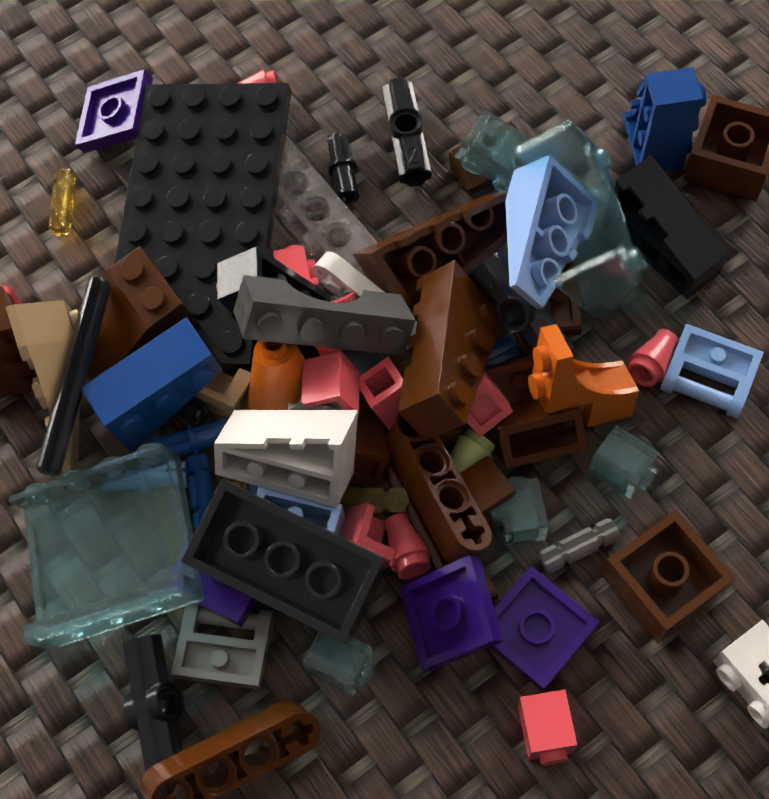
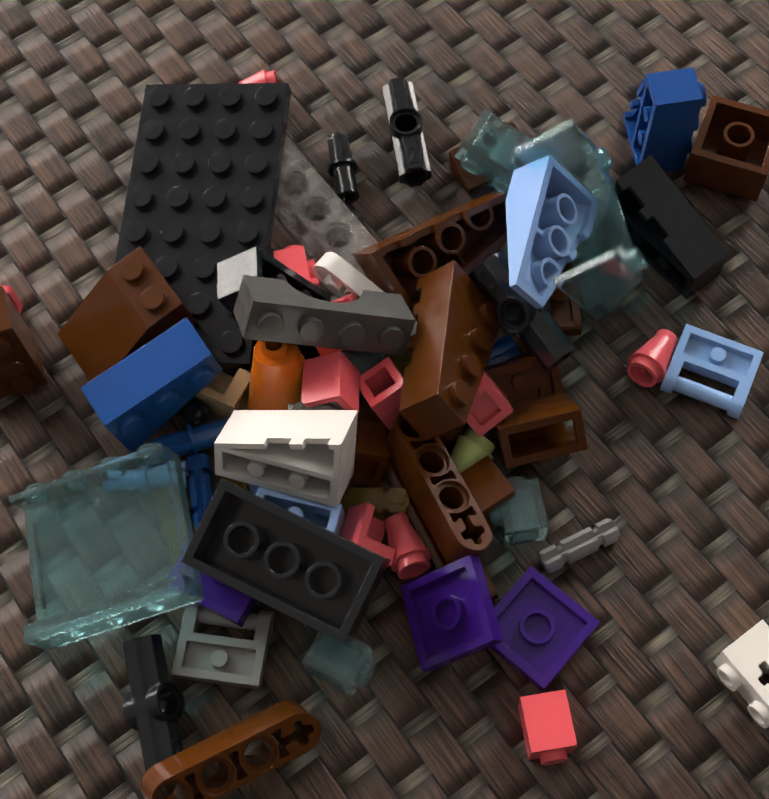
tan wedge [6,300,80,475] -> none
black axle [36,277,111,476] -> none
clear yellow axle [48,167,76,236] -> none
dark purple plate [75,69,153,153] -> none
orange arch [528,324,639,428] -> none
clear light blue brick [588,425,659,499] -> none
reddish brown brick [601,510,736,644] -> none

